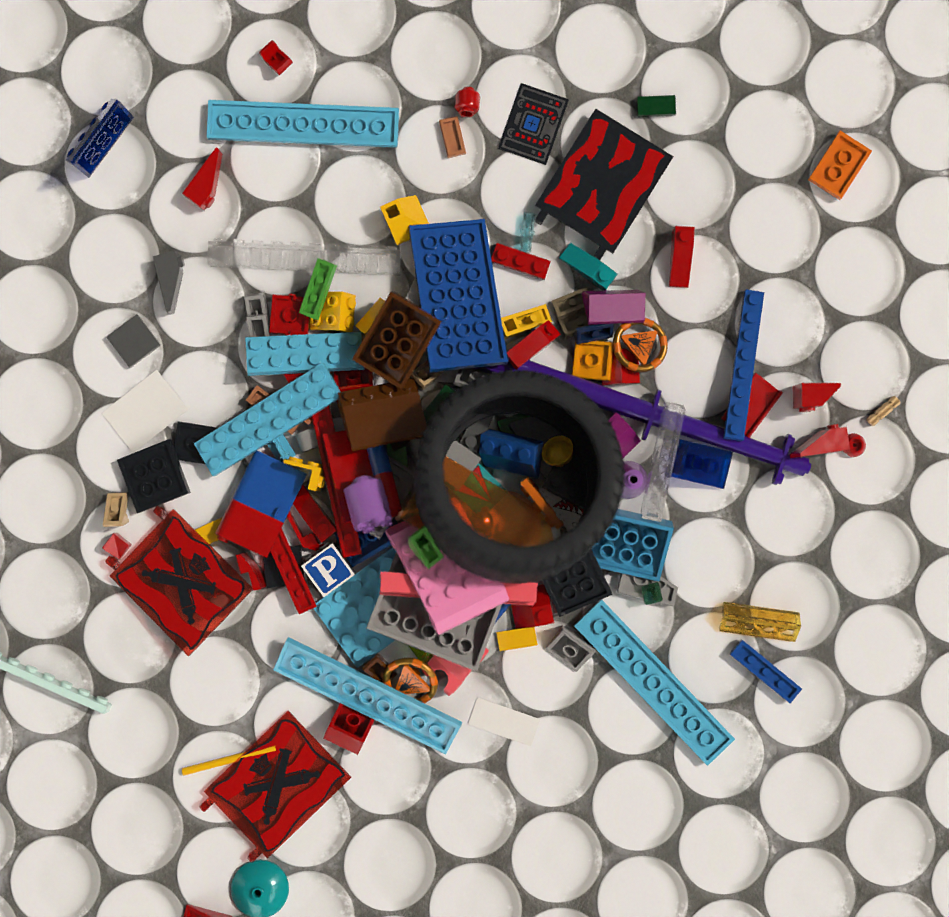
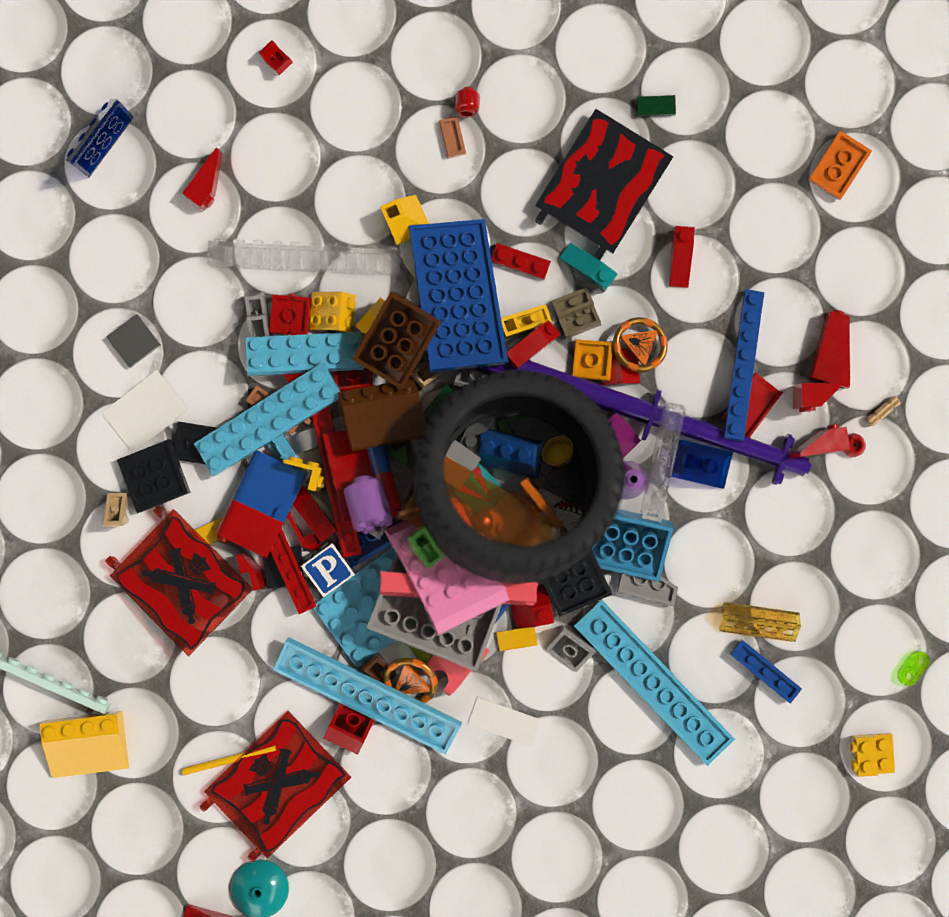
slope [102,533,132,560] -> none
dark grey slope [152,251,185,314] -> none
medium azure plate [207,100,399,148] -> none
bright green plate [299,258,337,320] -> none
black sticker [498,83,569,165] -> none
clear light blue pin [519,212,536,253] -> none
dark blue slope [573,324,614,344] -> none
magenta slope [582,290,646,324] -> none
clear green slope [641,582,663,605] -> none
none -> yellow slope [39,711,129,778]
none -> red slope [808,309,850,389]
none -> yellow plate [850,733,895,777]
none -> clear neon green plate [897,650,930,686]

